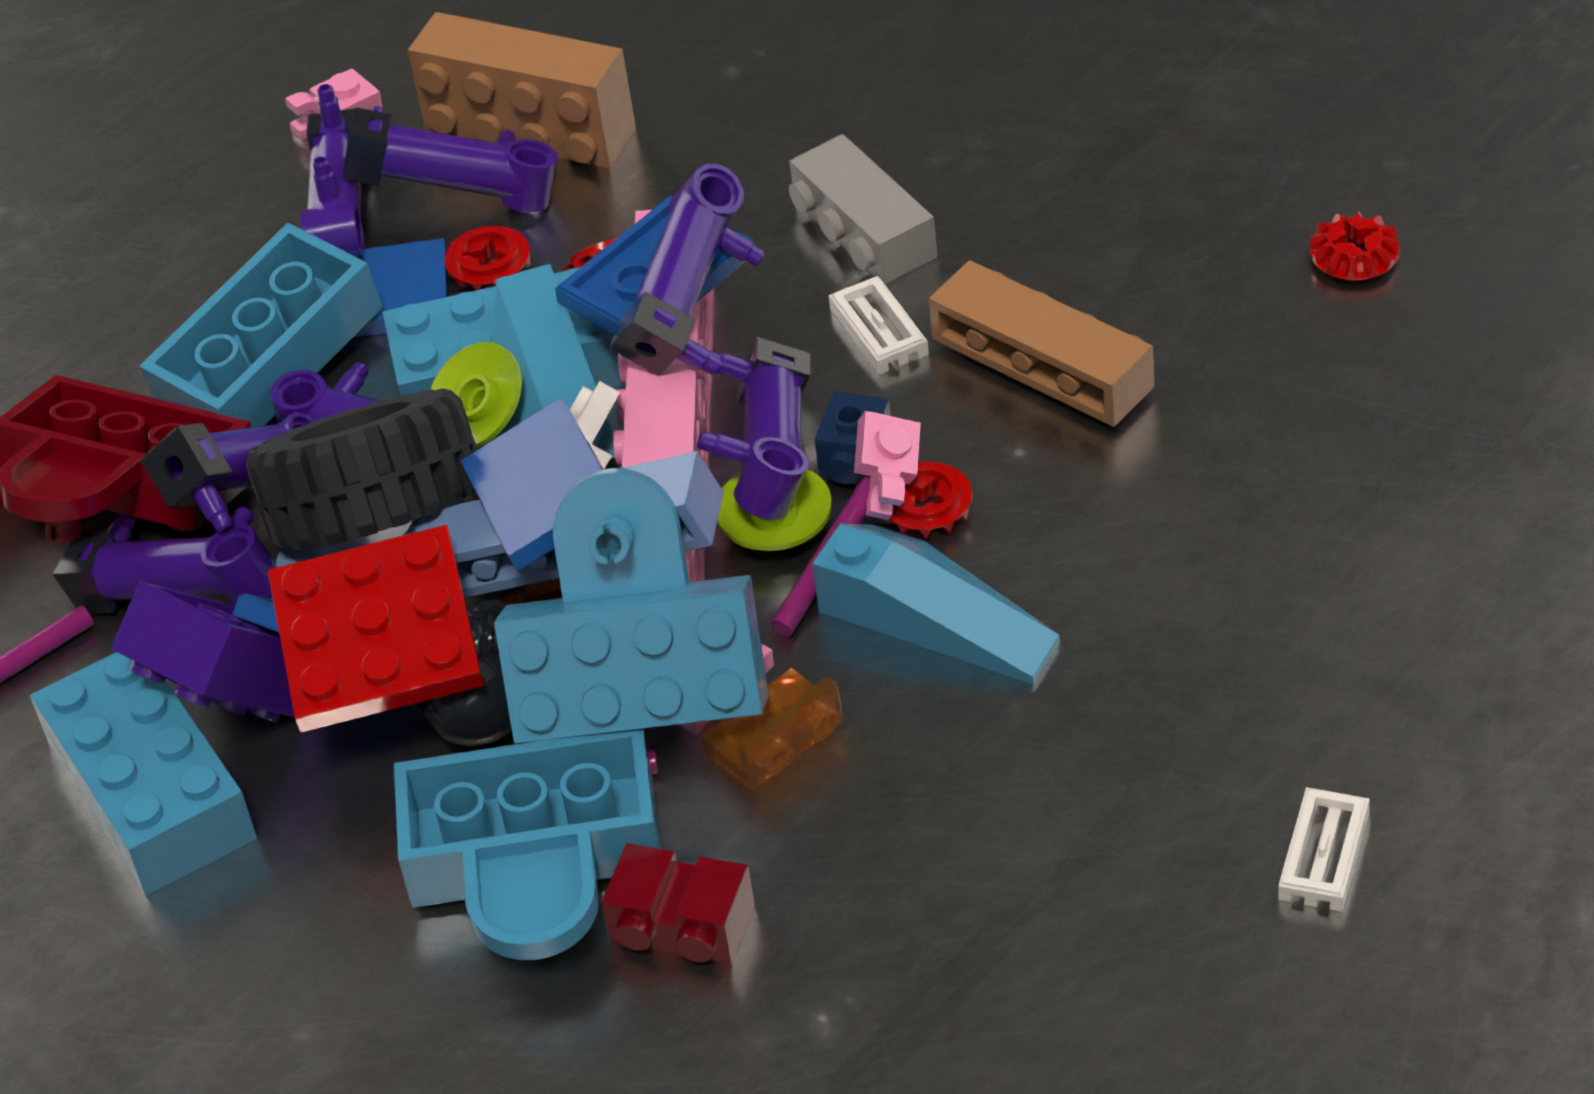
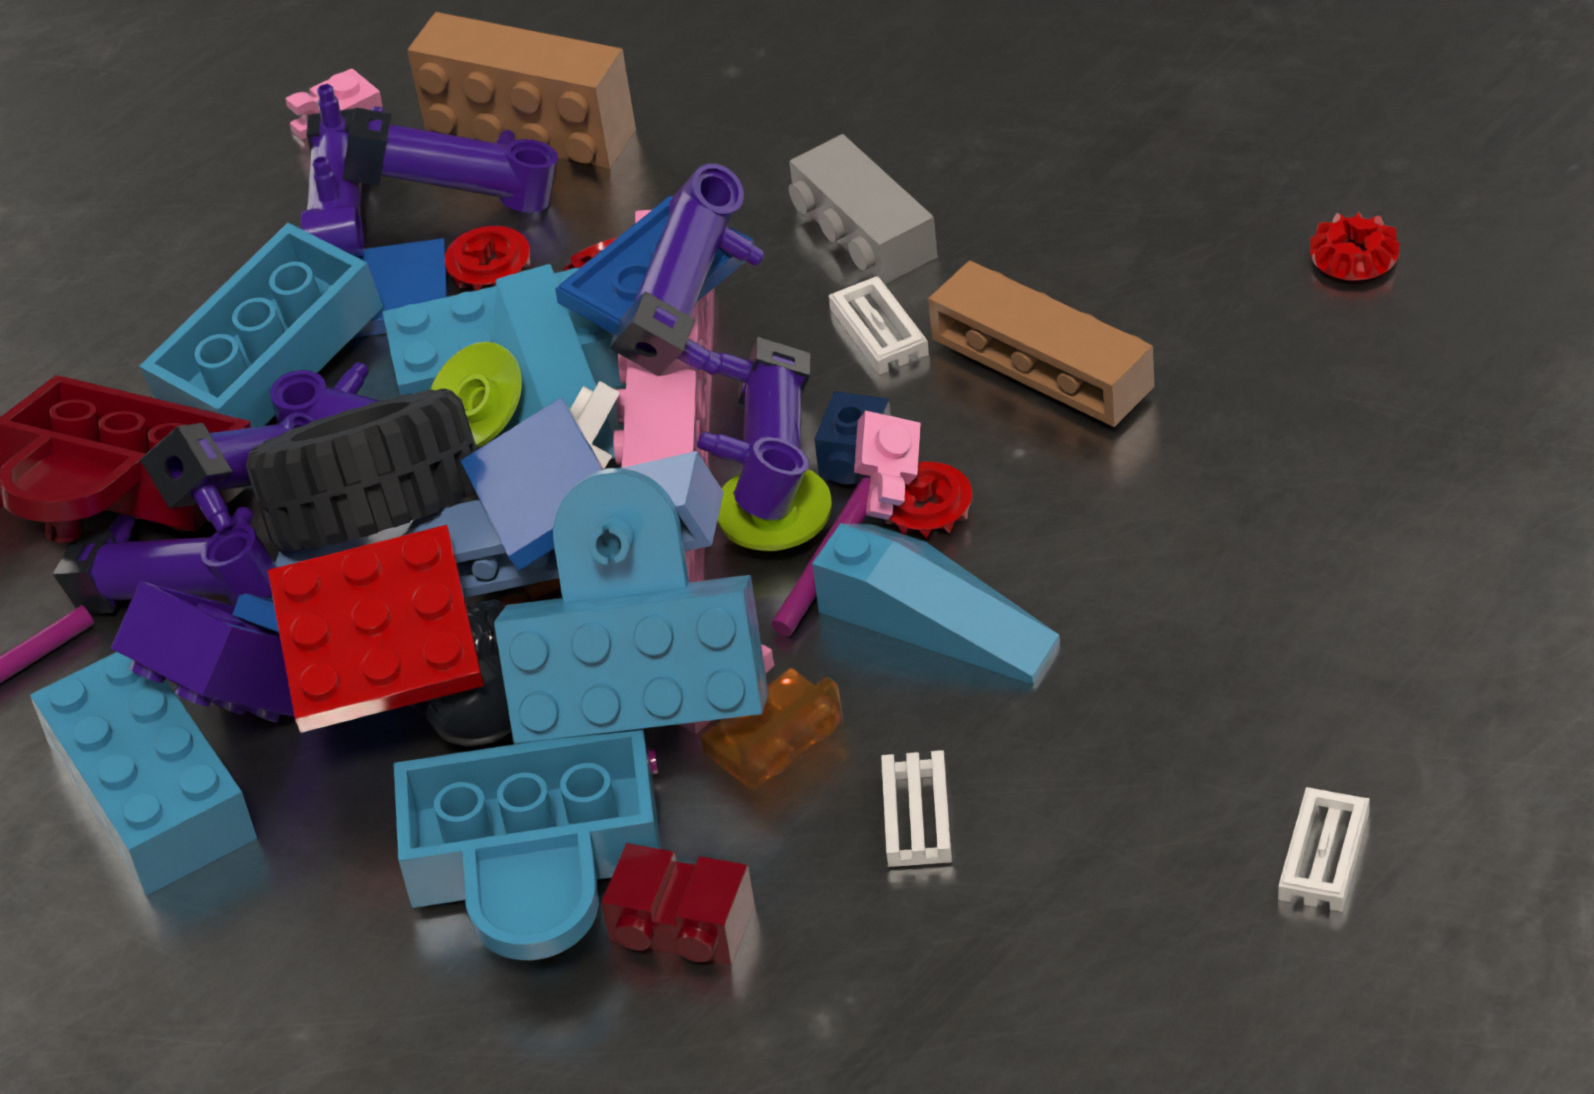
none -> white tile [881,750,952,867]

